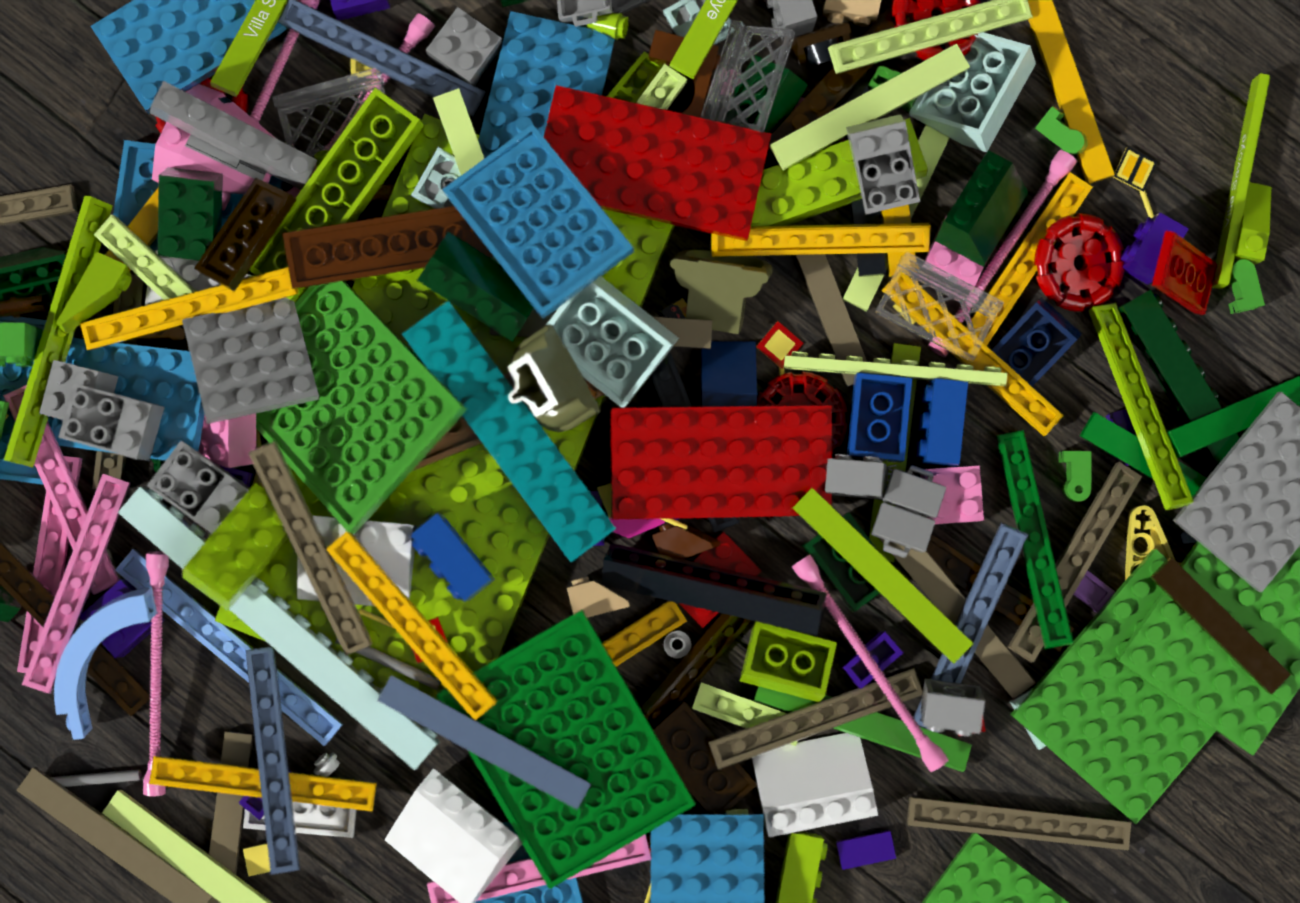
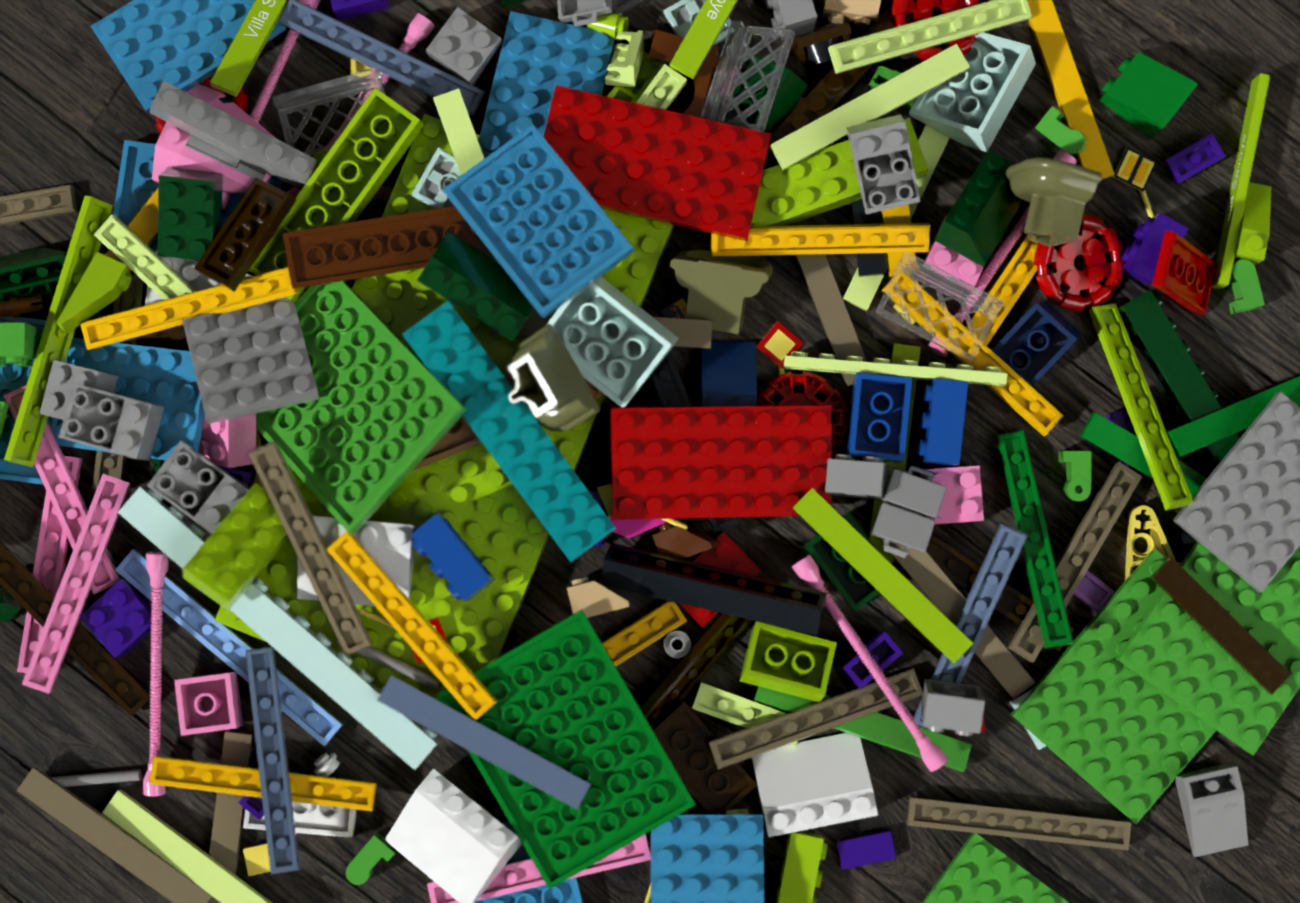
light blue arch [54,587,157,740] -> none
none -> bright pink brick [174,671,243,736]
none -> bright green leg [346,832,397,885]
none -> yellowish green hinge [605,30,644,87]
none -> olive piece [1006,158,1102,247]
none -> green slope [1099,52,1198,140]
none -> dark purple plate [1163,134,1226,185]
none -> light grey slope [1175,763,1248,857]

